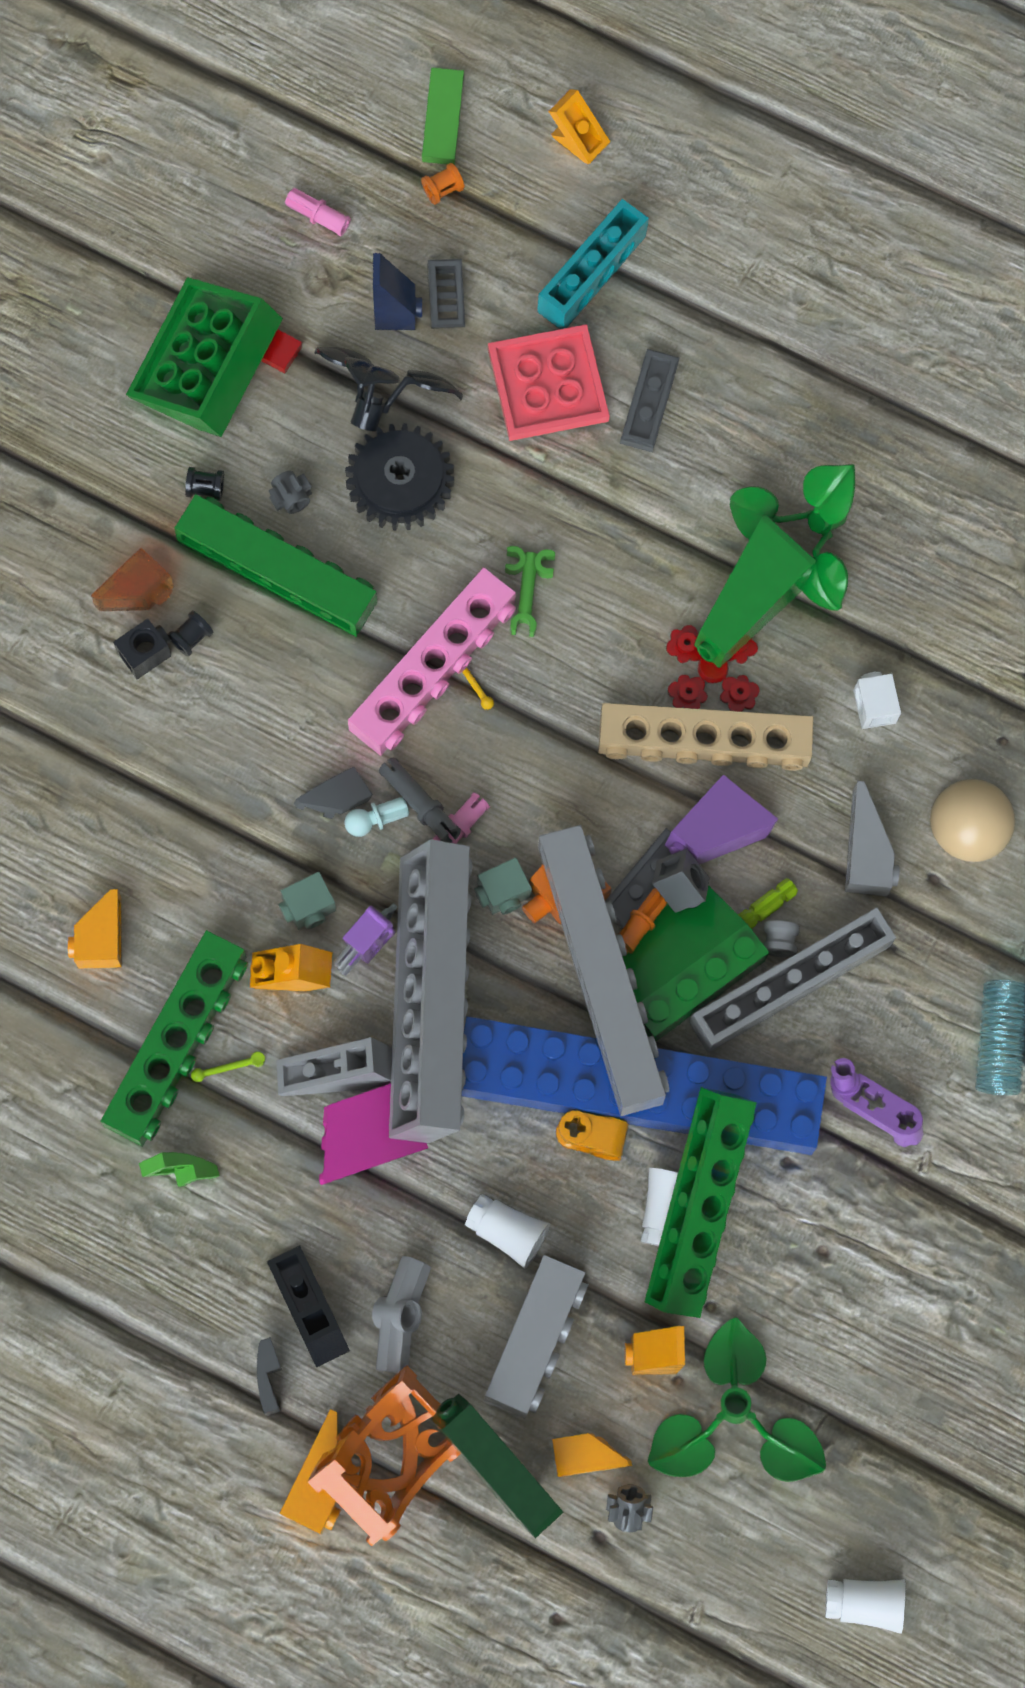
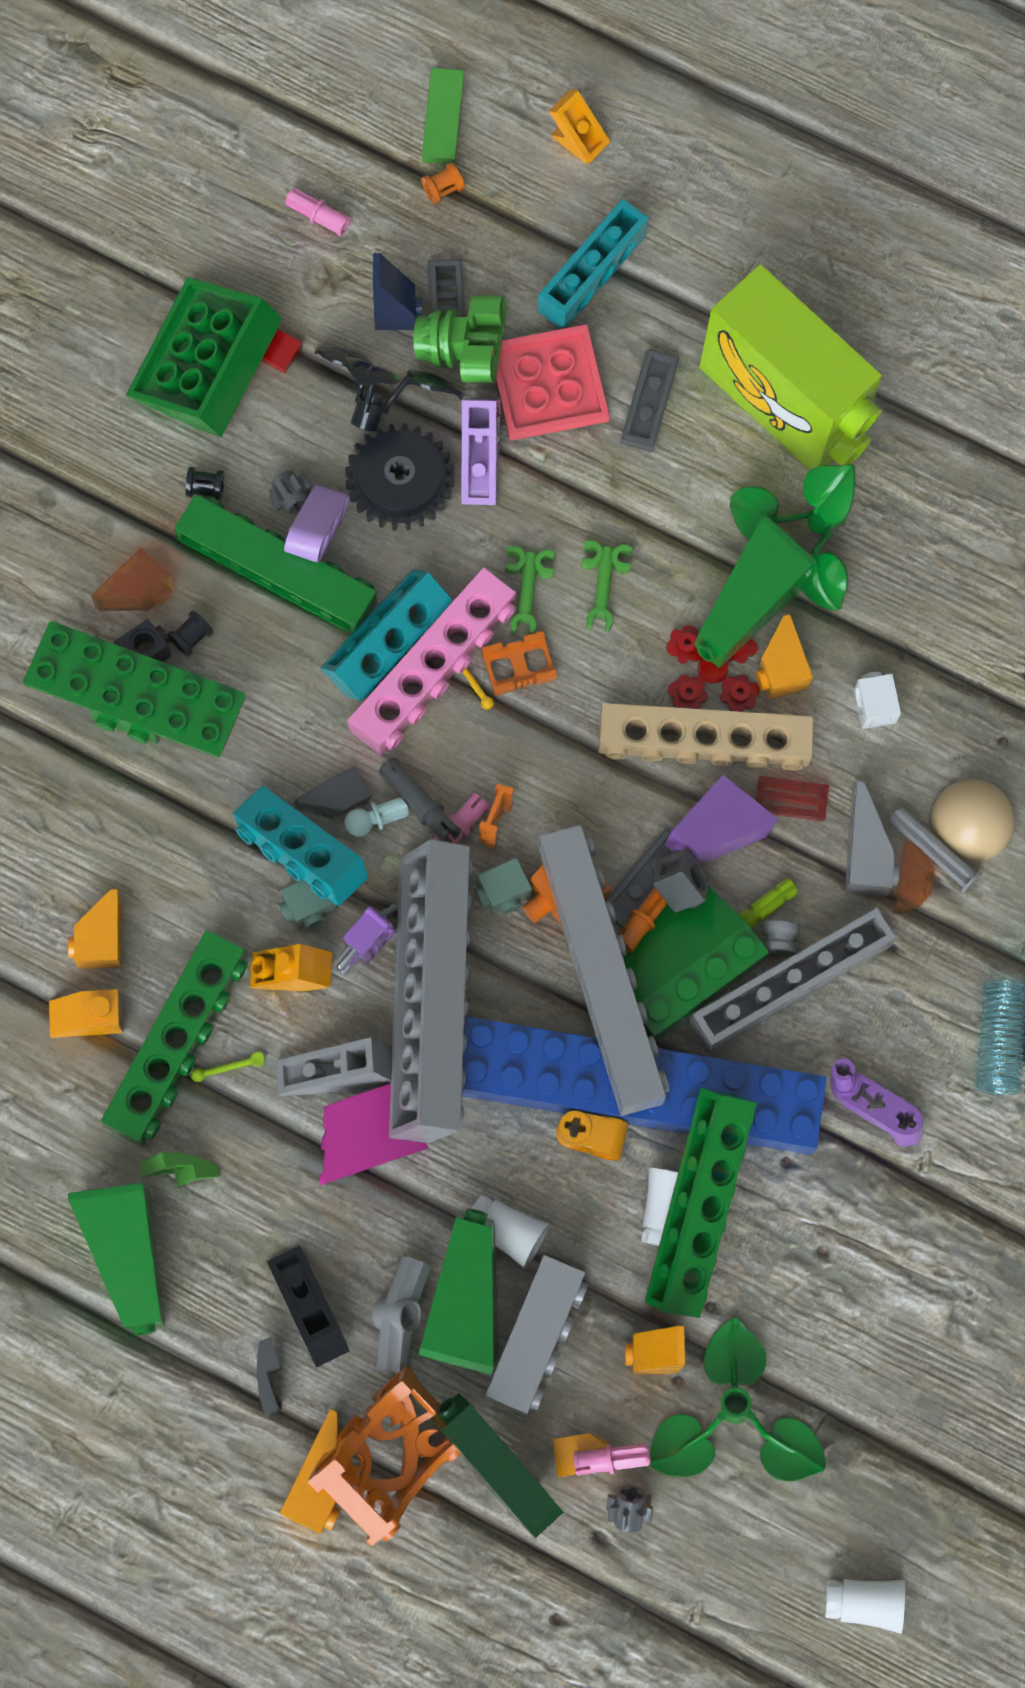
none -> green bracket [23,621,246,758]
none -> light orange slope [49,989,123,1038]
none -> green slope [68,1183,164,1335]
none -> teal brick [233,785,369,907]
none -> lavender beam [284,484,349,563]
none -> teal brick [320,569,453,701]
none -> bright green beam [413,295,506,383]
none -> green slope [418,1208,498,1375]
none -> lavender slope [462,398,501,505]
none -> orange piece [479,783,514,850]
none -> orange piece [481,631,557,697]
none -> bright pink axle [573,1444,650,1476]
none -> bright green bar [581,540,632,632]
none -> lime brick [699,264,882,470]
none -> light orange slope [755,614,813,700]
none -> clear red tile [756,776,829,822]
none -> light grey axle [890,807,983,894]
none -> clear orange tile [893,842,935,913]

